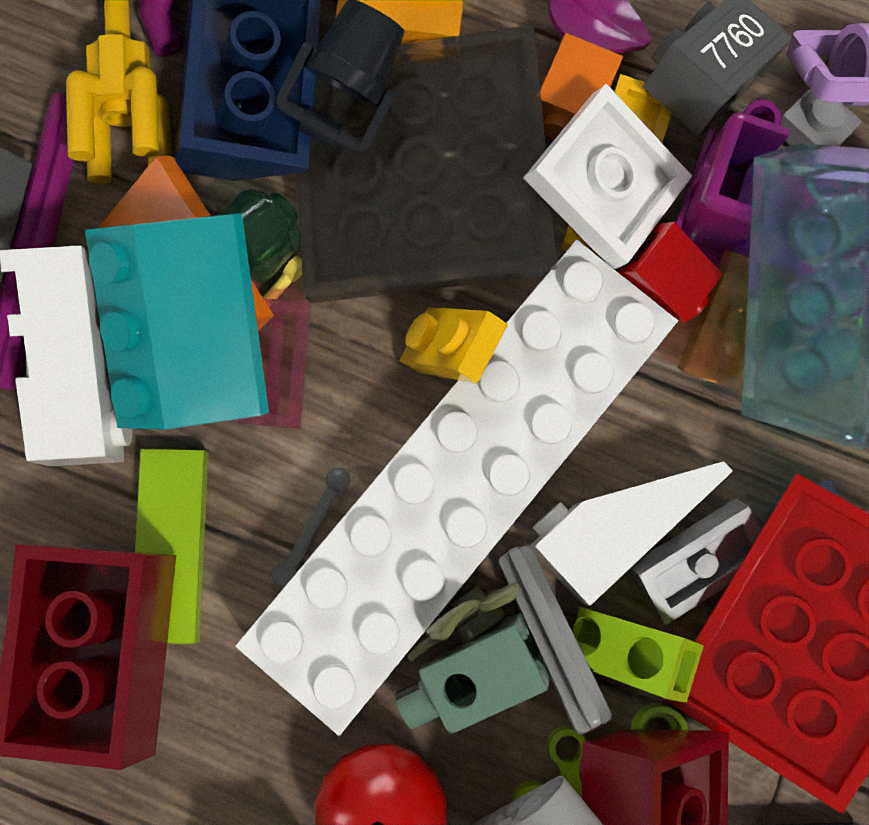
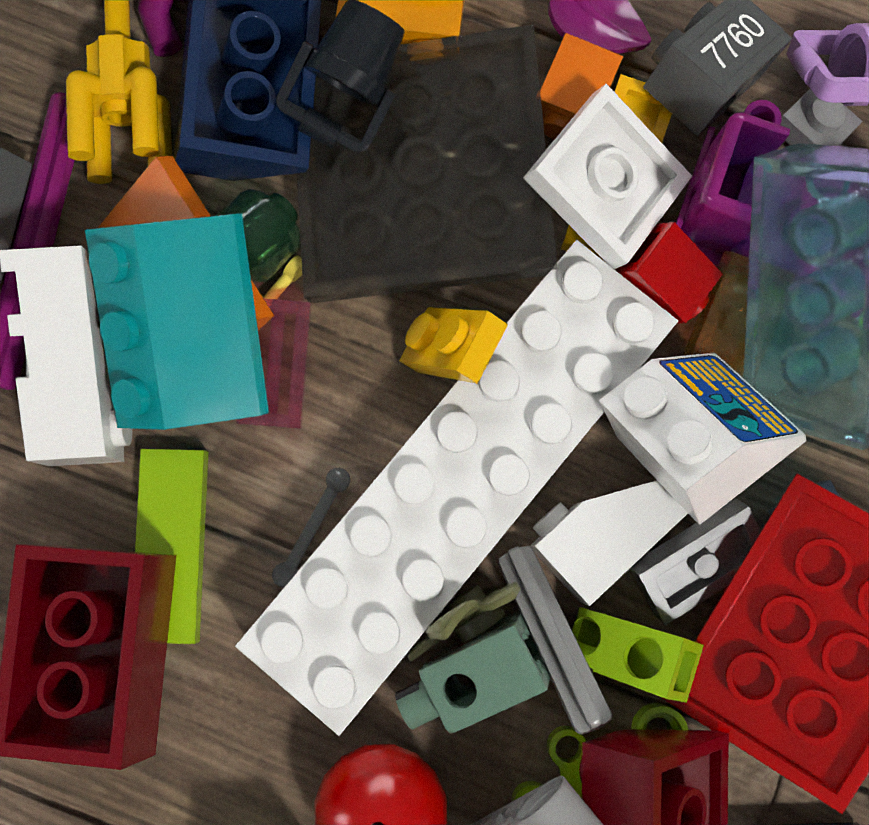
none -> white slope [599,353,806,525]

